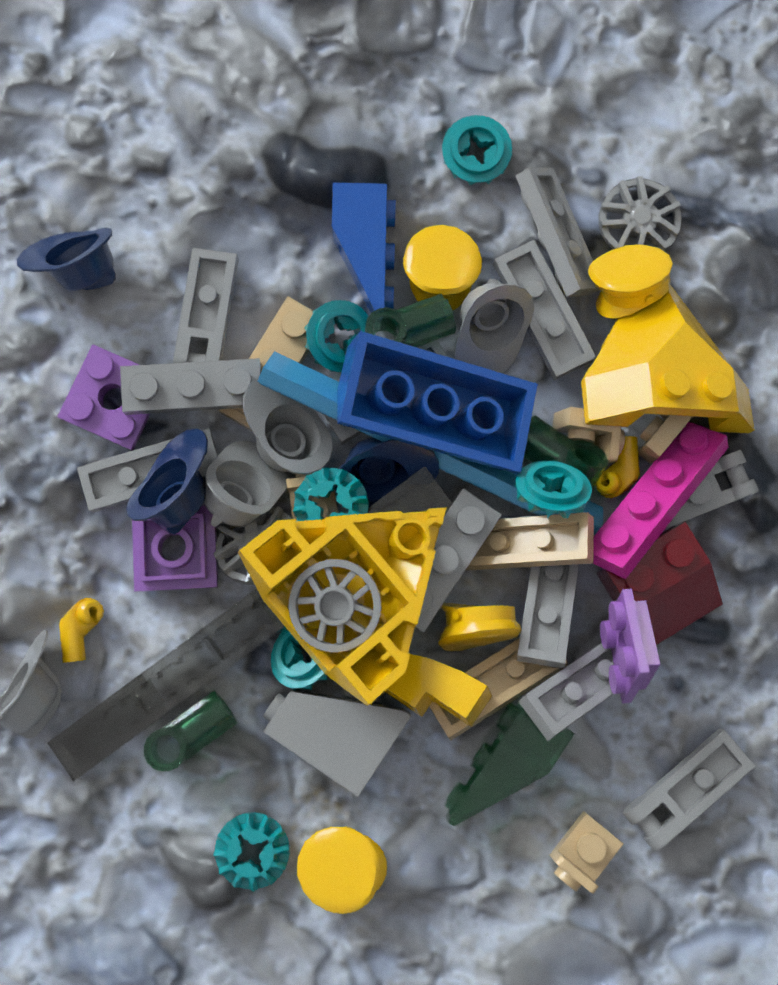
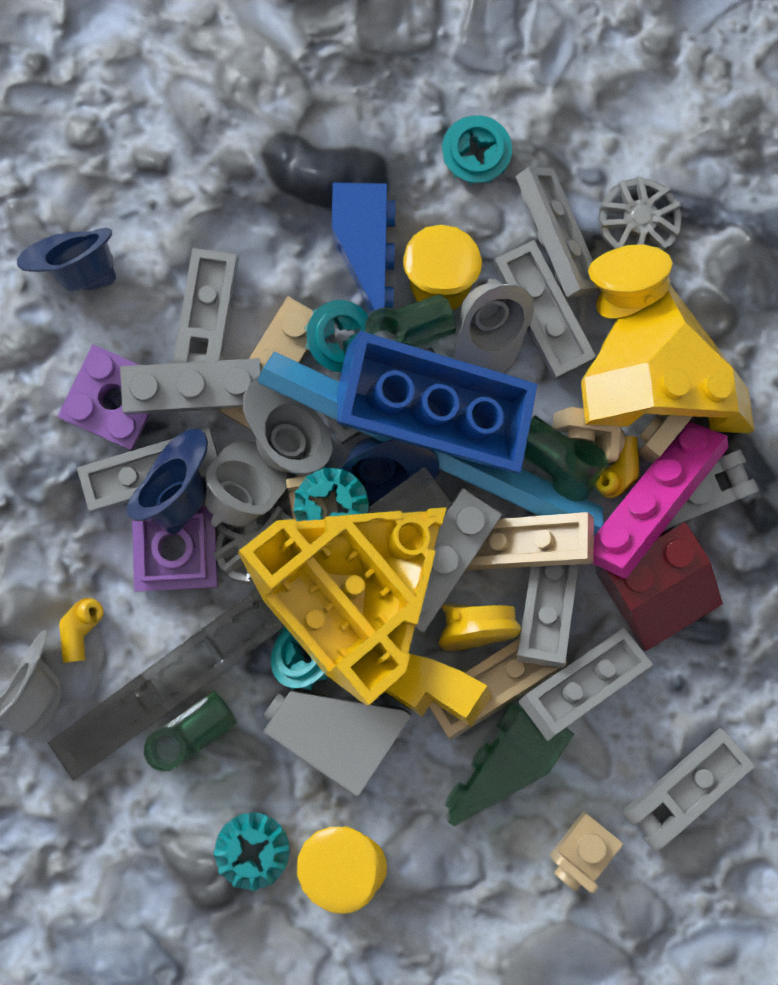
light grey wheel [289,559,381,652] -> none
teal gear [515,461,592,519] -> none
medium lavender piece [600,589,660,704] -> none

